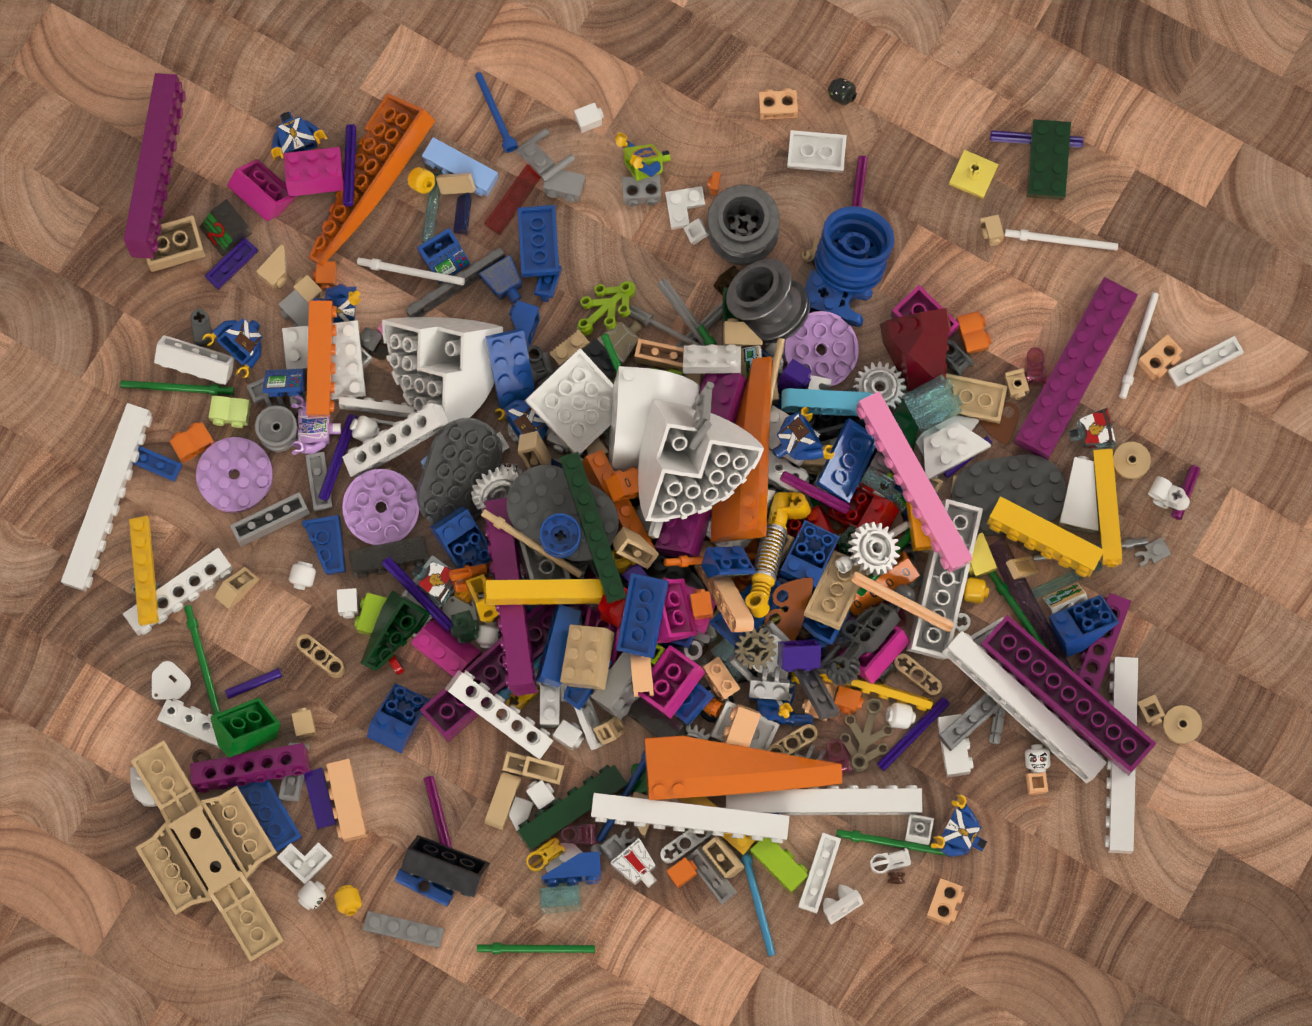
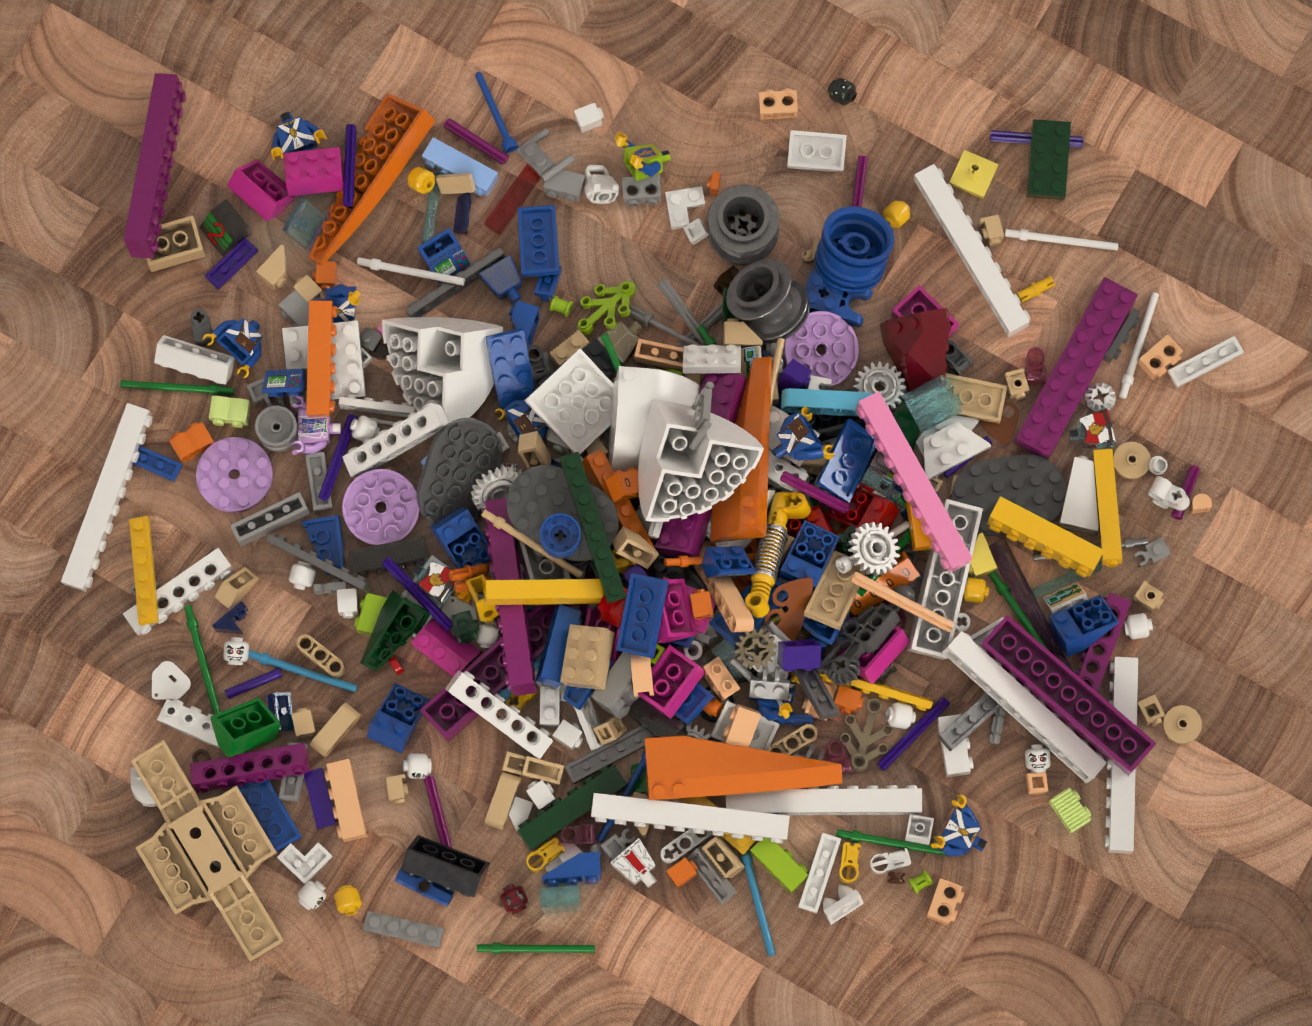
tan beam [894,653,942,697] -> none
orange brick [956,311,991,355] -> none
tan tile [1006,556,1040,580] -> none
none -> clear blue slope [212,601,249,634]
none -> white head [223,637,249,665]
none -> dark azure bar [248,650,358,693]
none -> flat silver plate [266,534,372,593]
none -> clear blue slope [267,692,294,732]
none -> clear light blue tile [282,198,328,250]
none -> tan beam [310,703,361,758]
none -> light grey plate [314,579,348,595]
none -> tan brick [386,774,409,805]
none -> white head [403,753,432,779]
none -> magenta axle [444,118,509,165]
none -> dark red head [500,884,529,914]
none -> lime bush [549,295,573,317]
none -> flat silver plate [564,714,677,784]
none -> white piece [584,165,619,204]
none -> yellow piece [839,842,861,884]
none -> yellow head [882,200,910,229]
none -> lime bush [907,869,933,894]
none -> white brick [914,164,1030,338]
none -> yellow pin [1016,275,1055,303]
none -> yellowish green brick [1049,787,1092,835]
none -> white gear [1085,382,1116,412]
none -> dark grey plate [1104,308,1141,364]
none -> white head [1124,613,1153,640]
none -> tan brick [1133,581,1164,612]
none -> white plate [1149,456,1168,475]
none -> light nougat brick [1190,494,1212,514]

